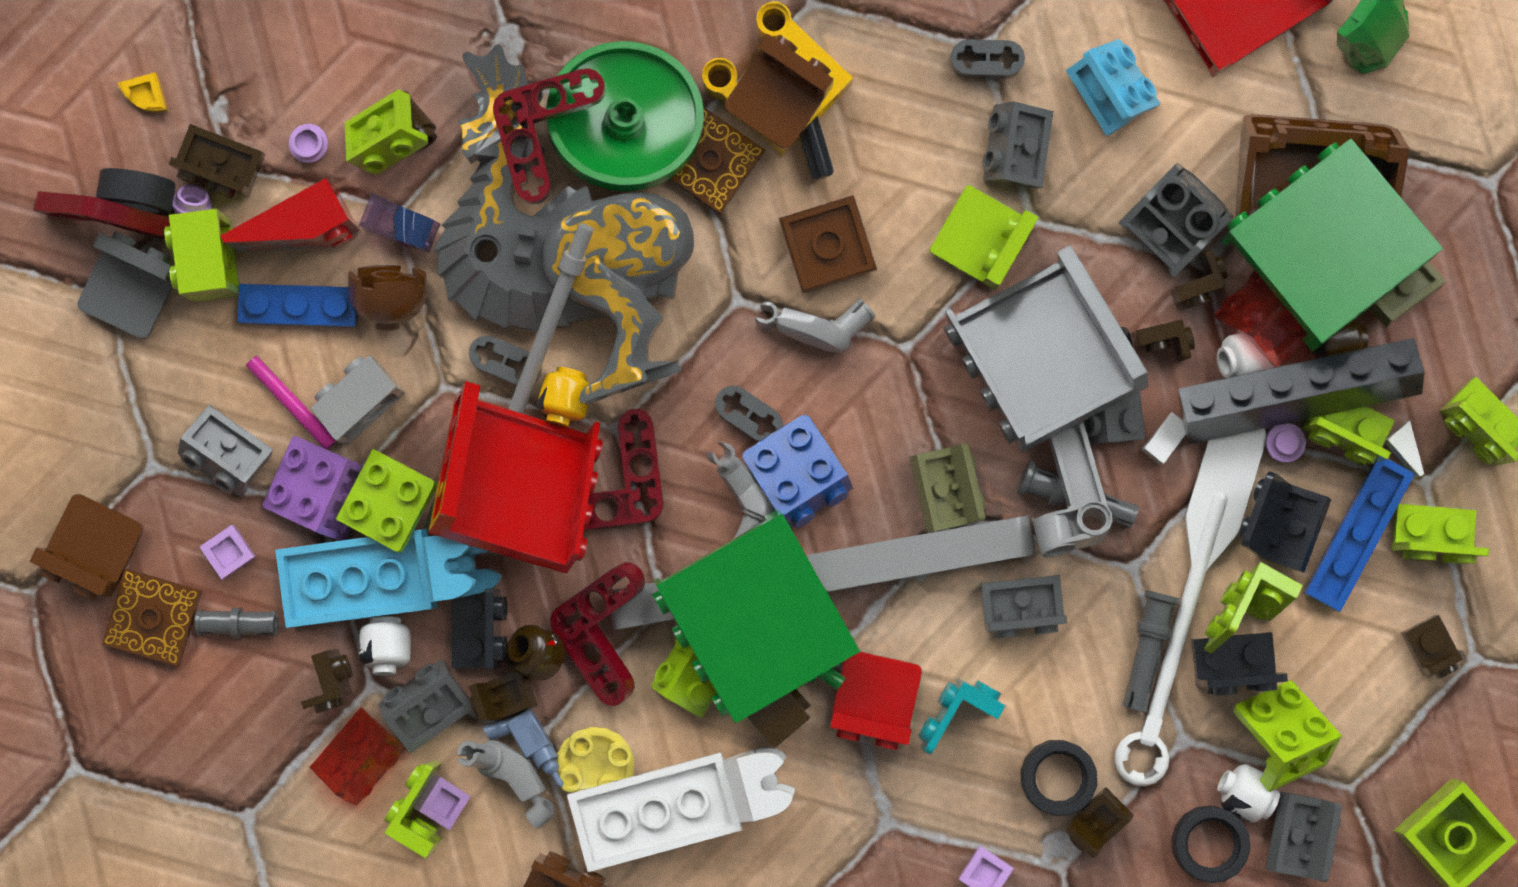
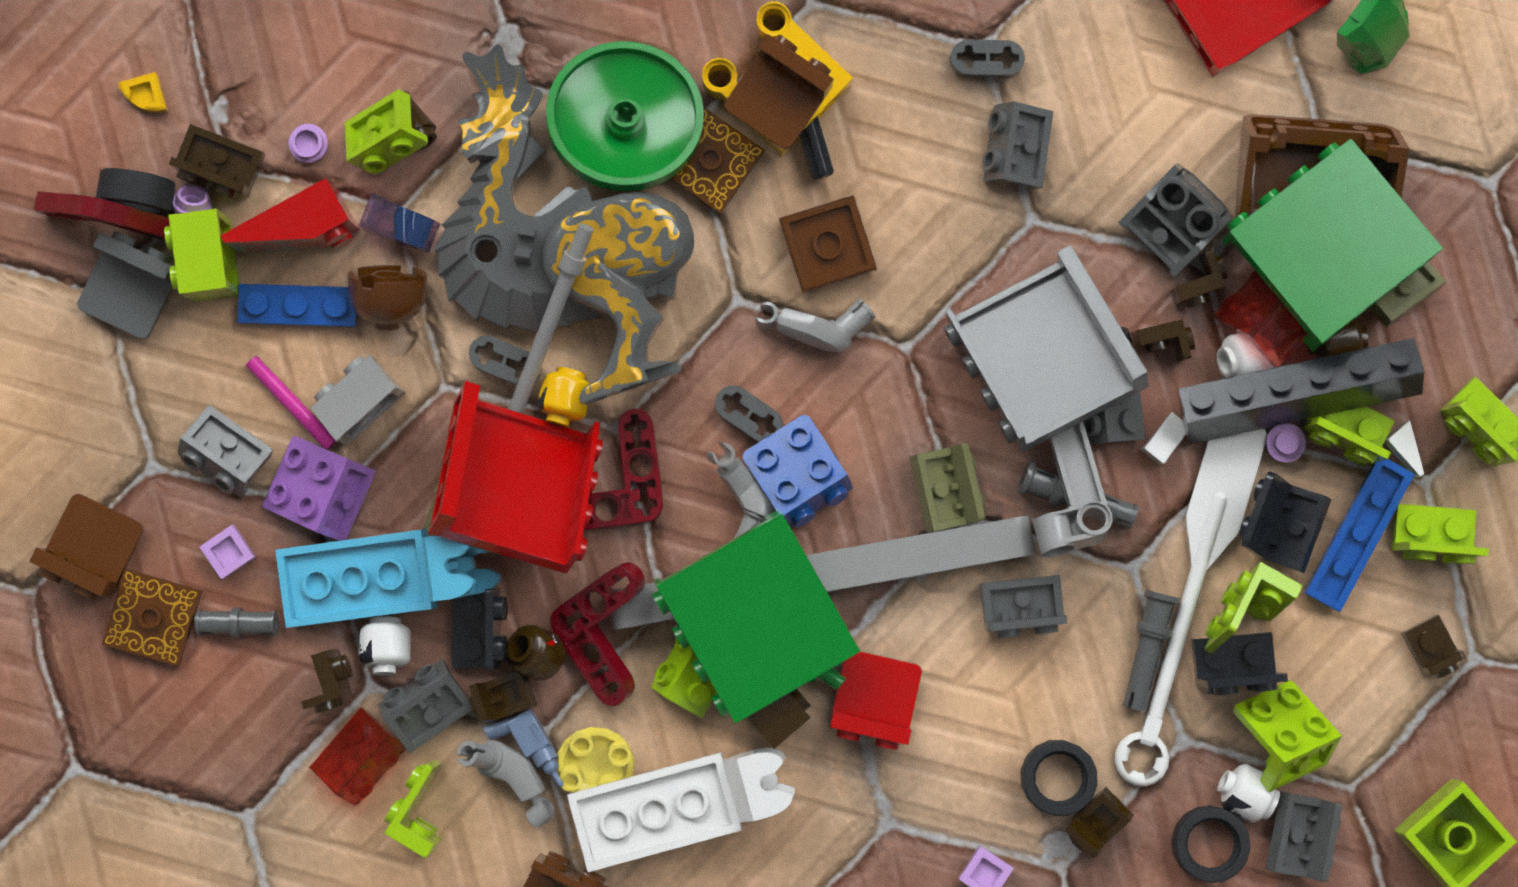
lime bracket [336,449,438,553] -> none
lavender plate [414,774,471,830] -> none
dark red beam [493,68,606,204] -> none
teal bracket [918,678,1006,755] -> none
lime bracket [929,185,1039,291] -> none
medium azure bracket [1066,39,1160,136] -> none

